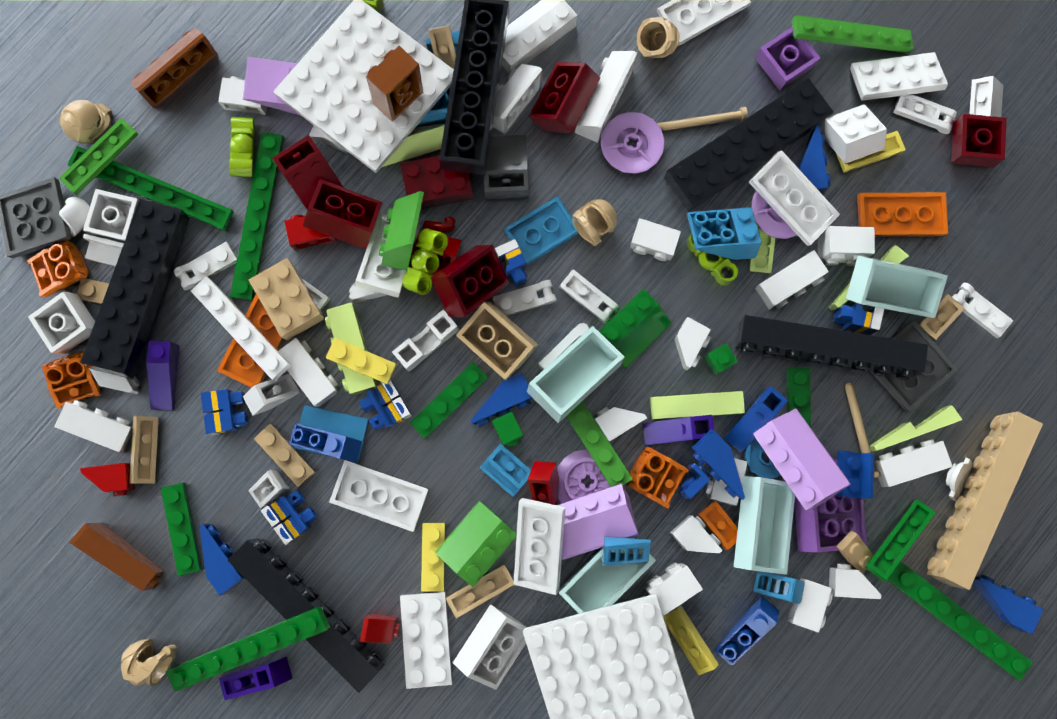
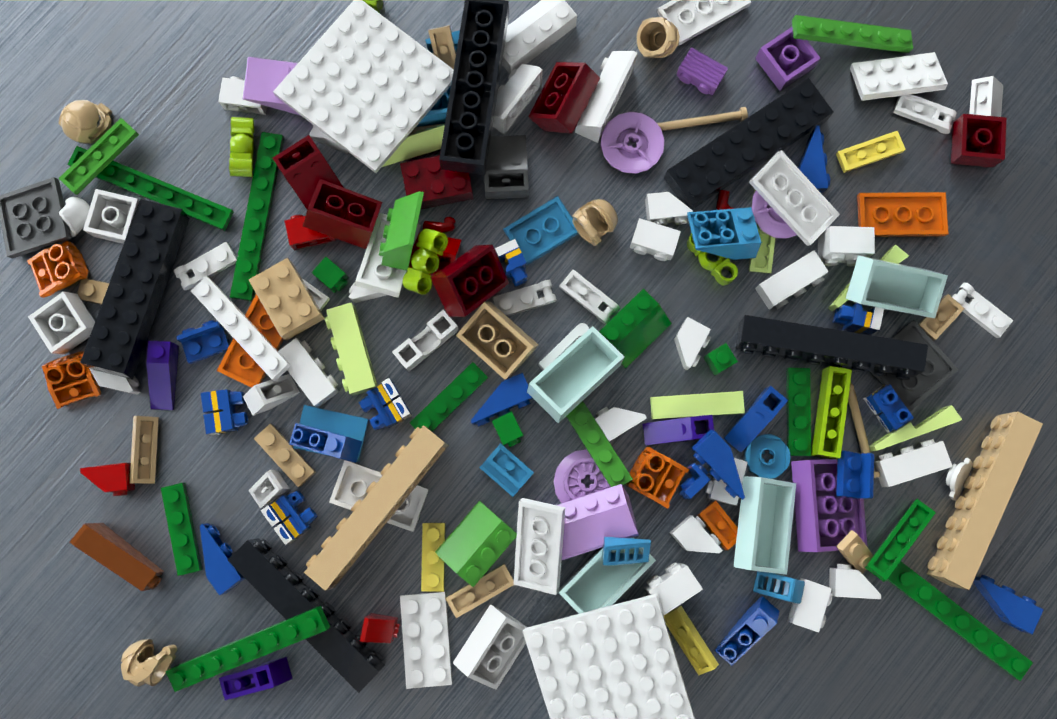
white brick [54,400,133,452] -> none
white panel [83,234,124,267] -> none
dark orange slope [130,27,217,108] -> none
light yellow plate [326,338,397,385] -> none
dark orange brick [366,46,423,122] -> none
red slope [528,461,559,505] -> none
lavender slope [753,409,851,511] -> none
white brick [824,104,887,164] -> none
none -> blue bracket [176,320,230,364]
none -> tan brick [304,425,449,591]
none -> green brick [311,257,349,293]
none -> white slope [645,192,693,226]
none -> medium lavender brick [677,47,728,95]
none -> red arm [716,190,734,210]
none -> lime brick [811,366,852,459]
none -> blue hips [863,385,914,433]

